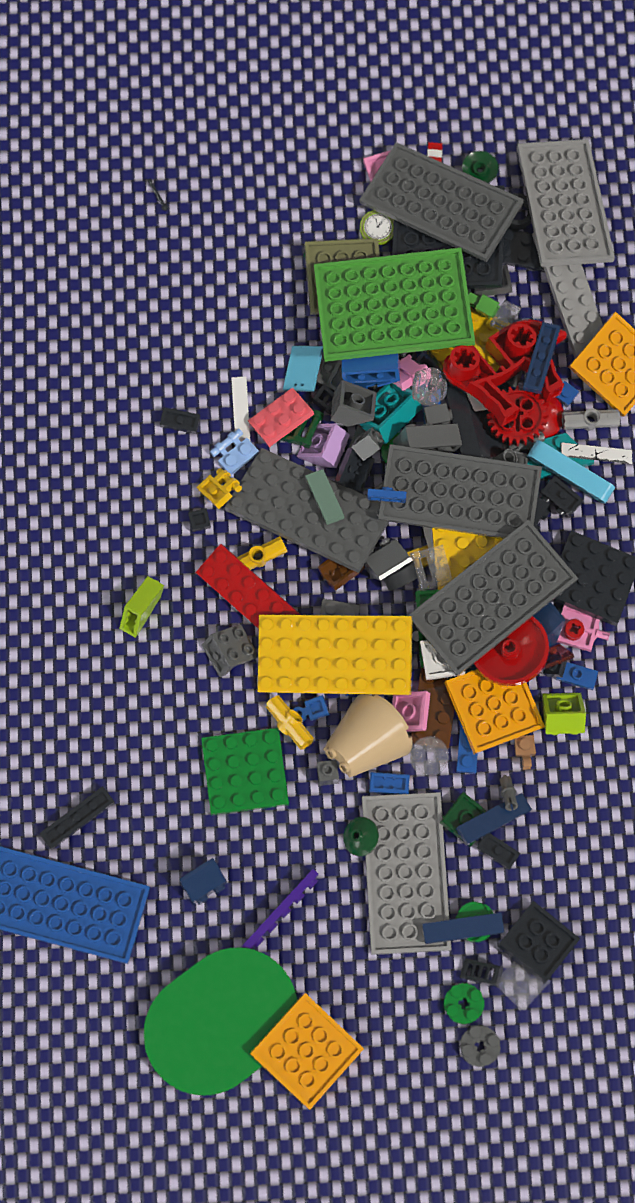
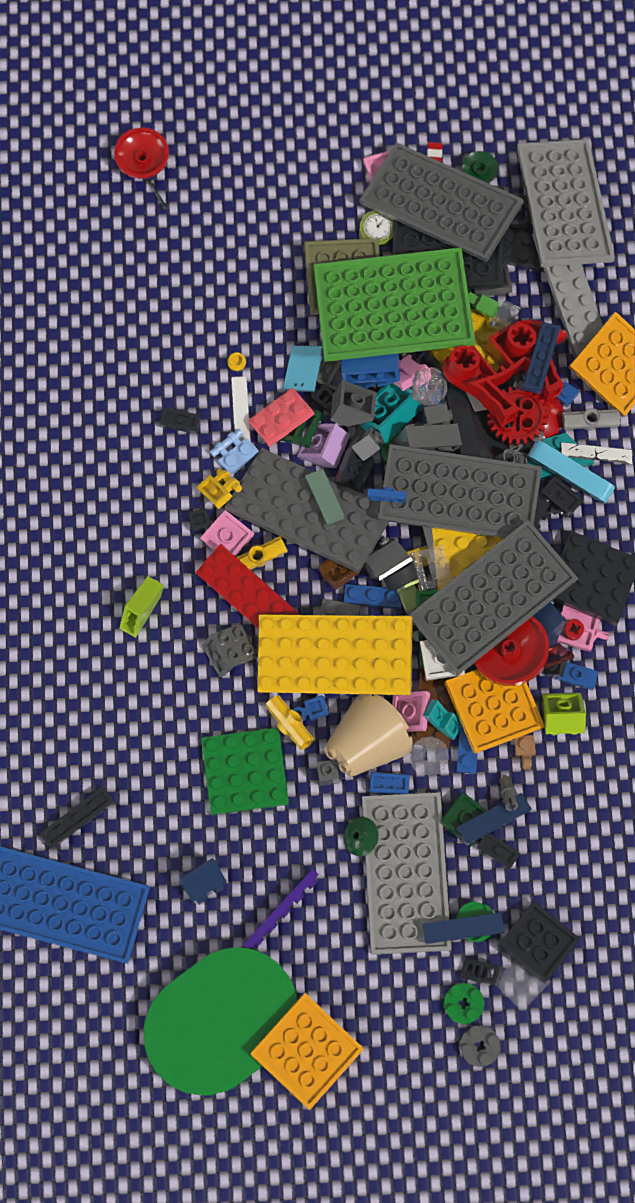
none -> red dish [114,128,169,179]
none -> bright pink plate [201,510,254,556]
none -> yellow plate [228,353,246,371]
none -> blue plate [344,584,402,610]
none -> yellowish green bracket [397,579,421,612]
none -> teal slope [423,700,462,740]

